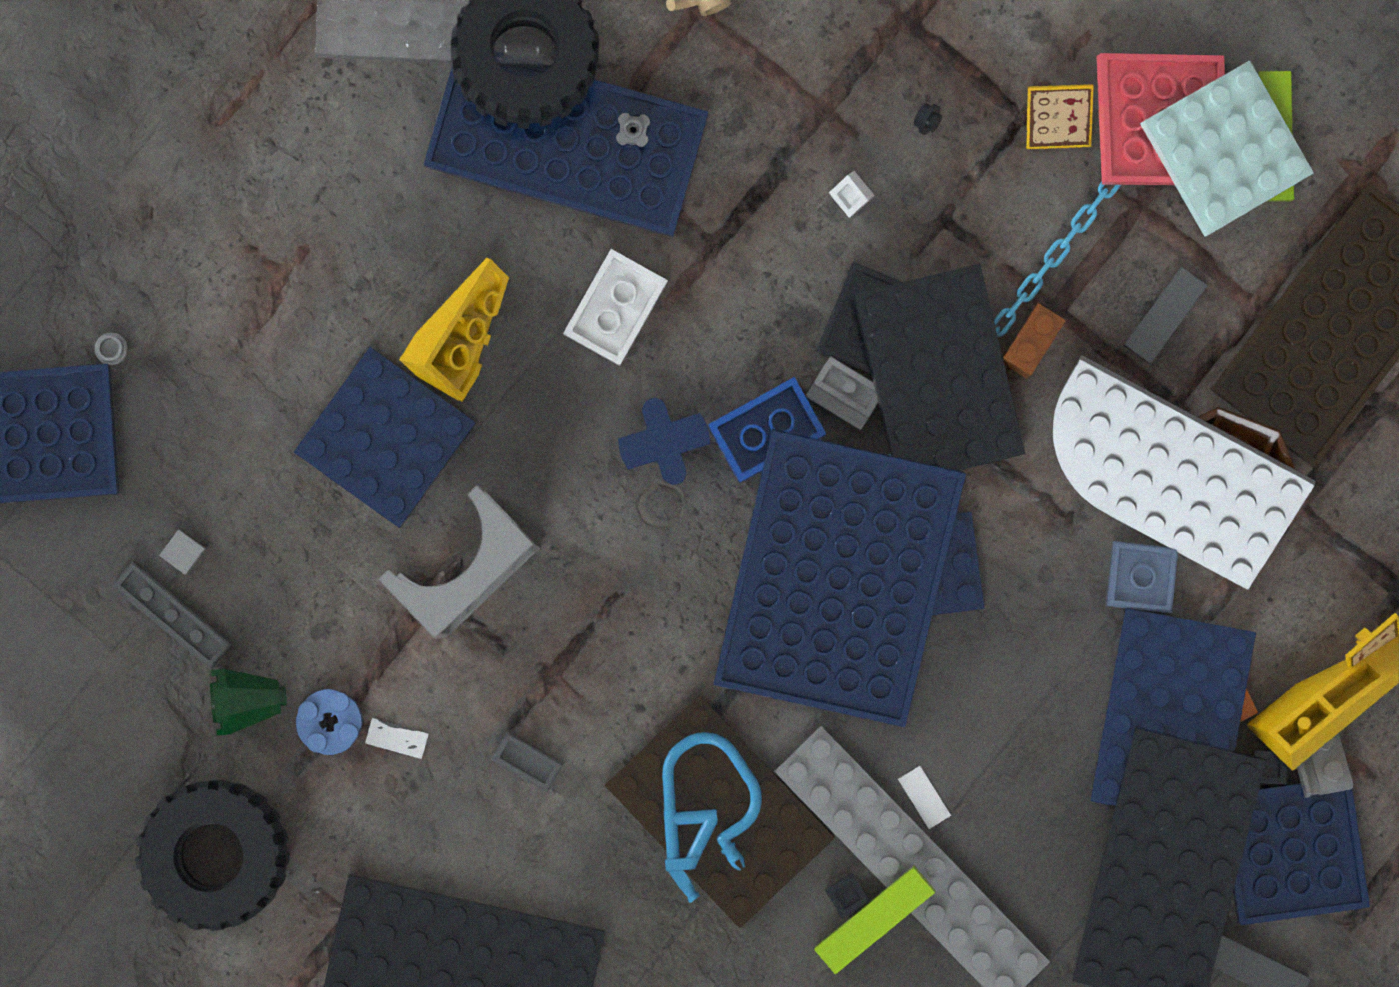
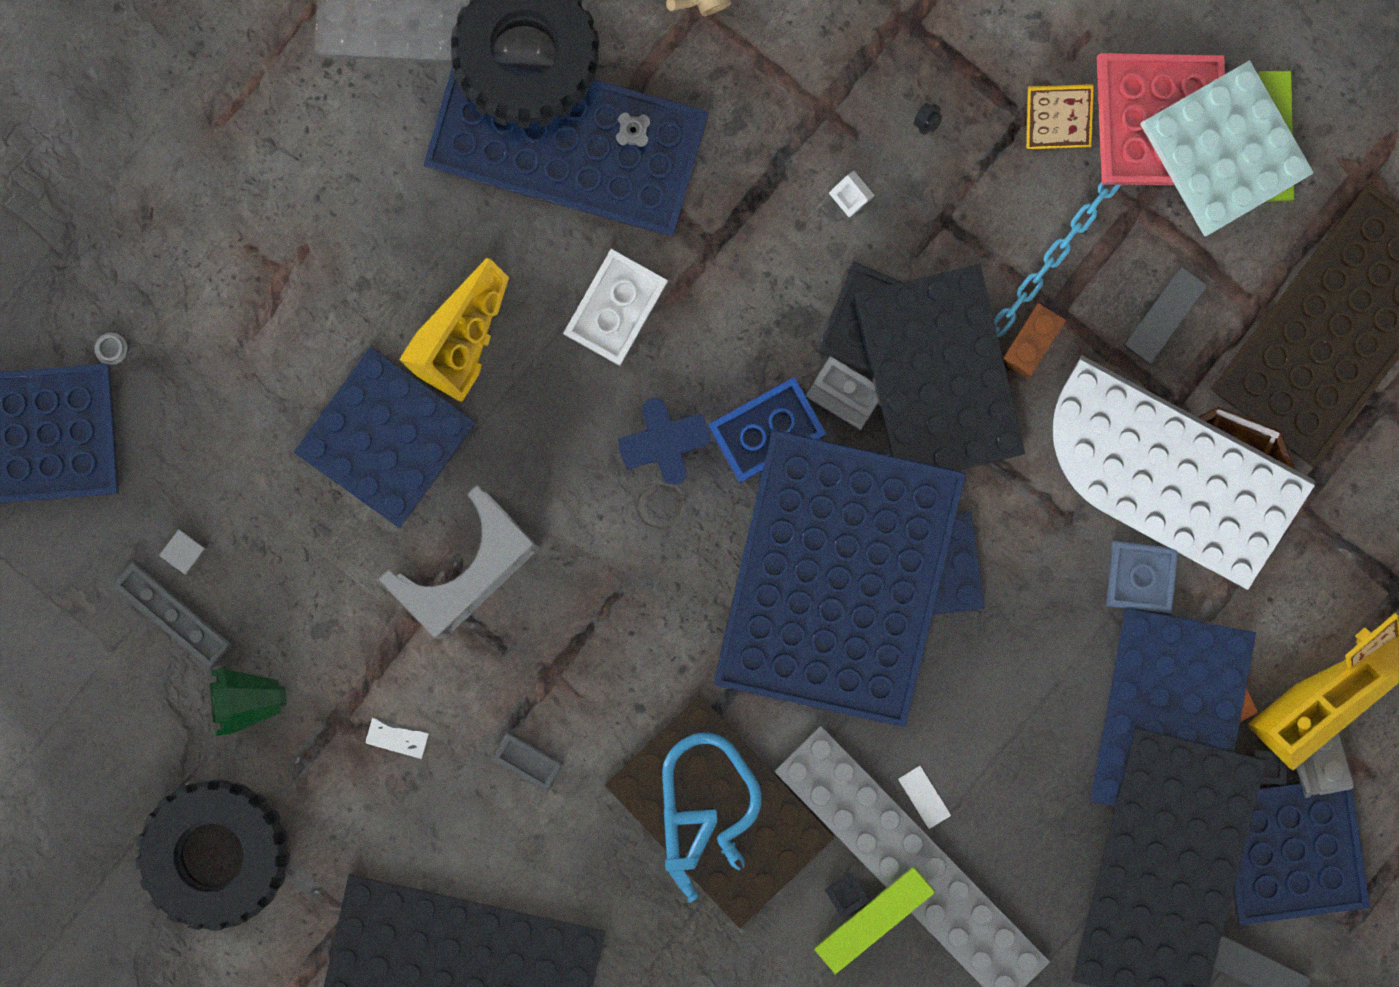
medium blue plate [296,689,363,755] -> none

